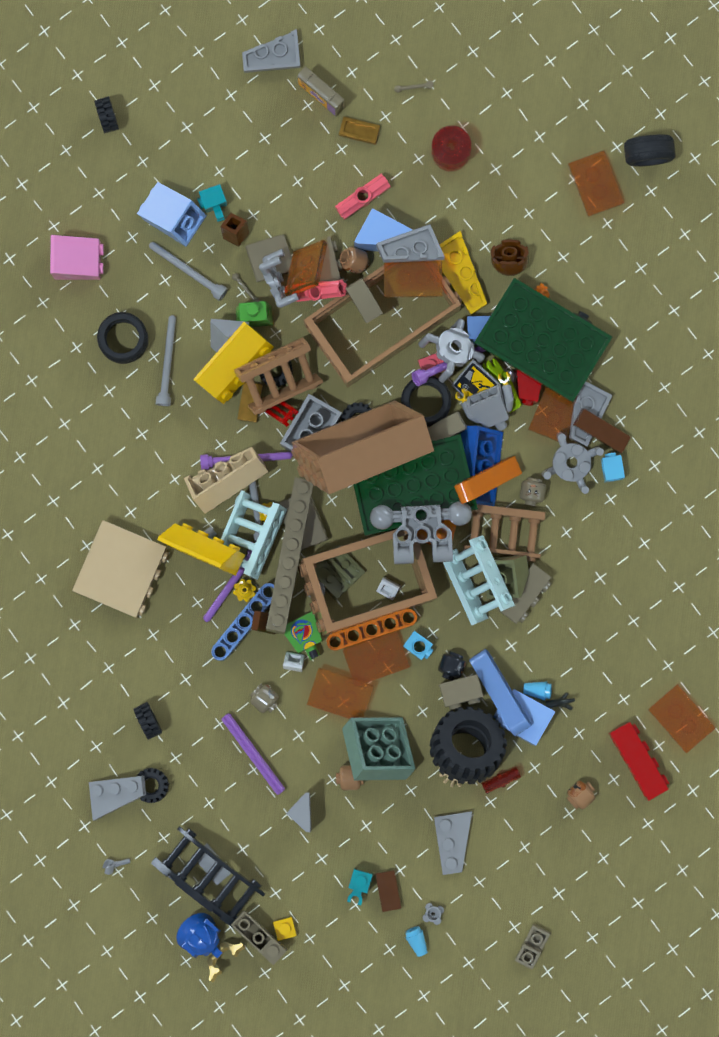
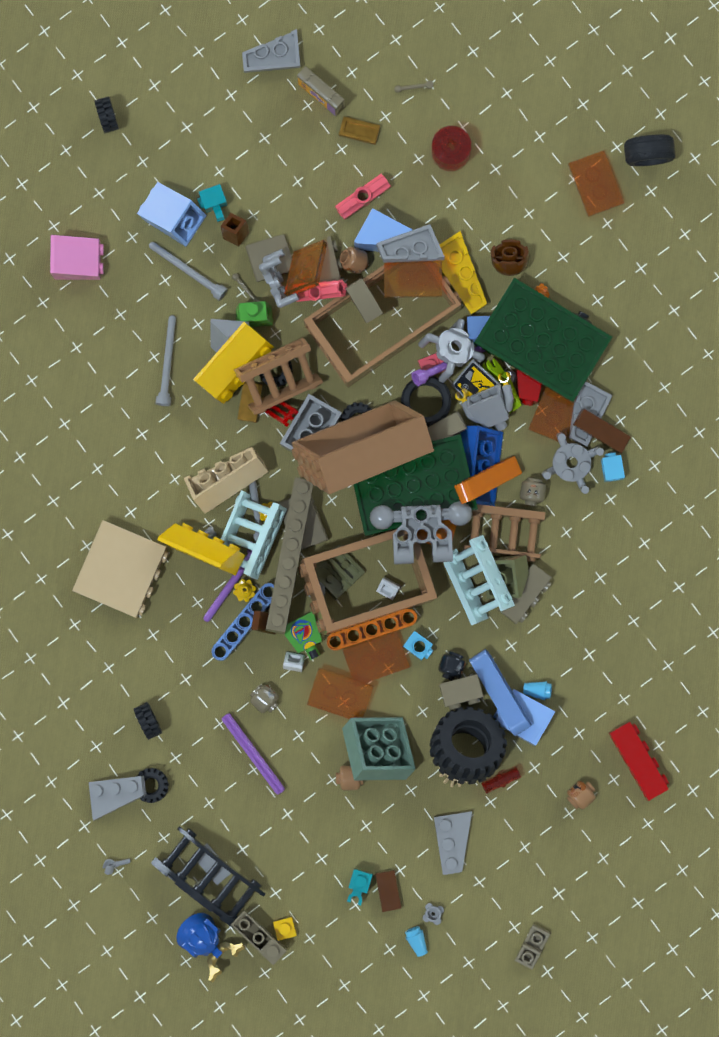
black tyre [97,312,148,364] -> none
medium lavender piece [200,452,293,470] -> none
light grey slope [286,793,311,832] -> none
pearl dark grey bar [546,693,575,710] -> none
clear orange tile [648,684,715,753] -> none

